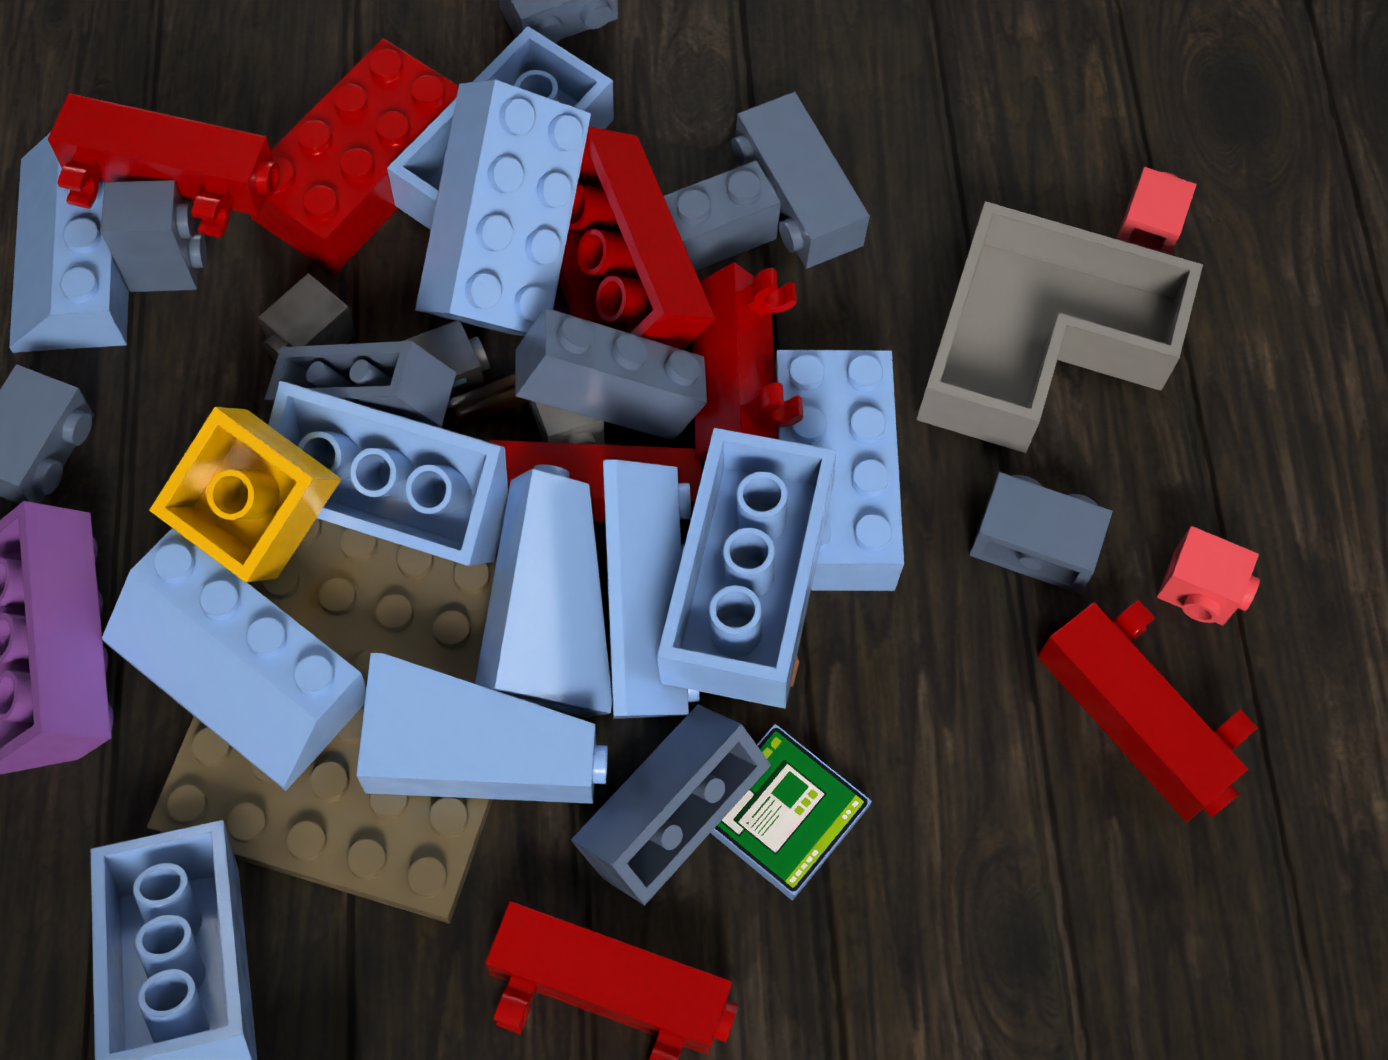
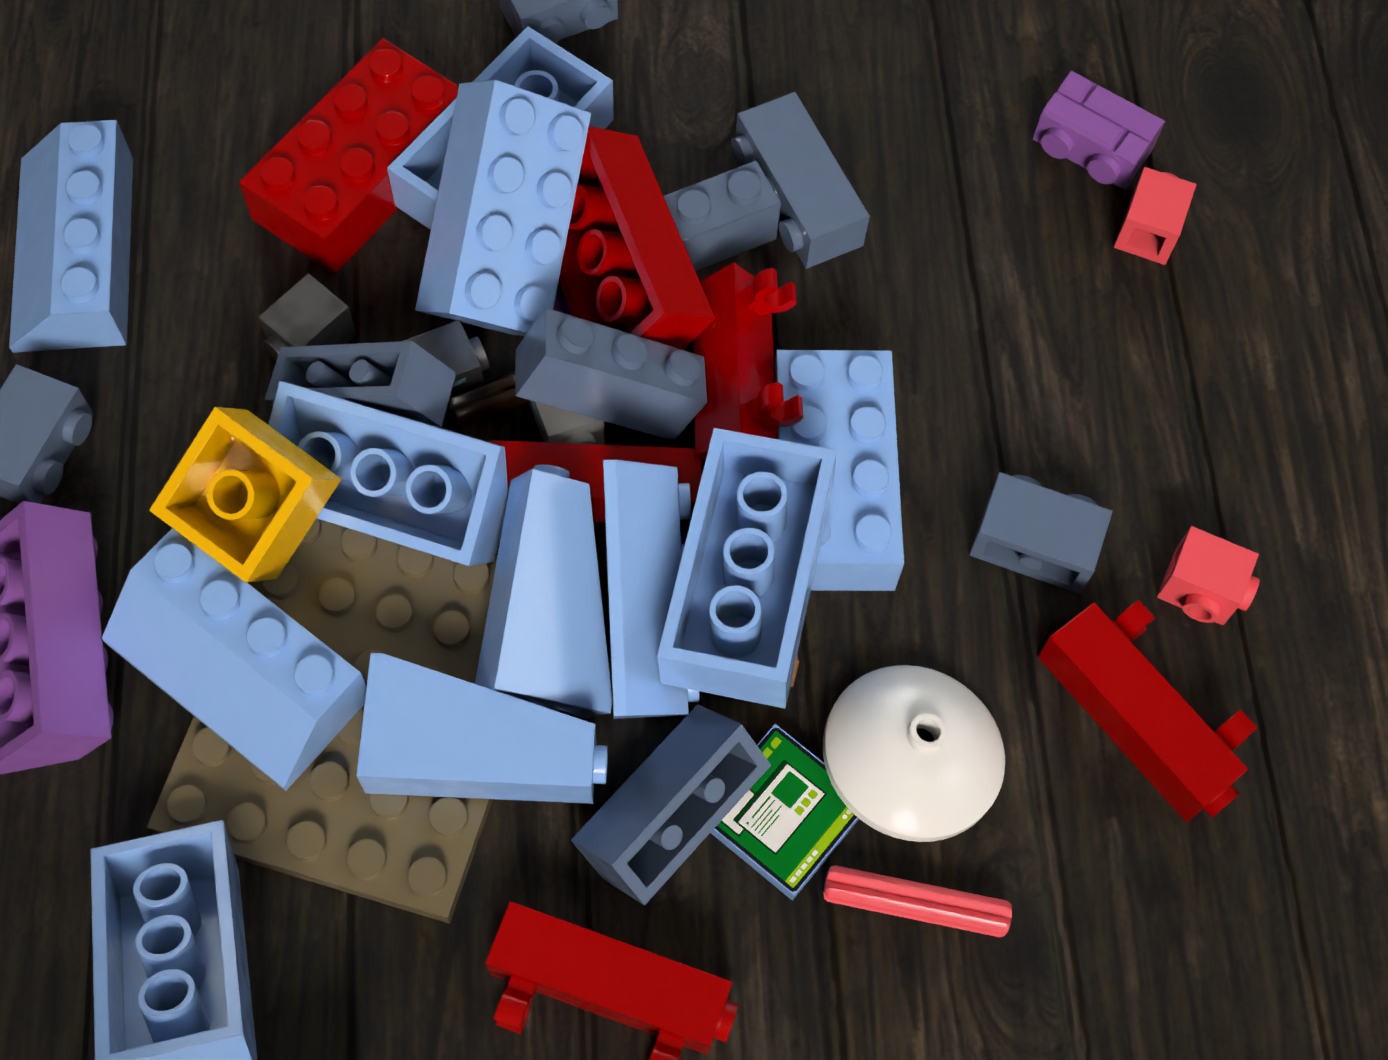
red brick [48,93,279,238] -> none
sand blue brick [100,180,207,292] -> none
light grey piece [916,201,1203,453] -> none
none -> white dish [823,665,1005,842]
none -> coral axle [823,865,1012,937]
none -> medium lavender brick [1033,71,1165,190]

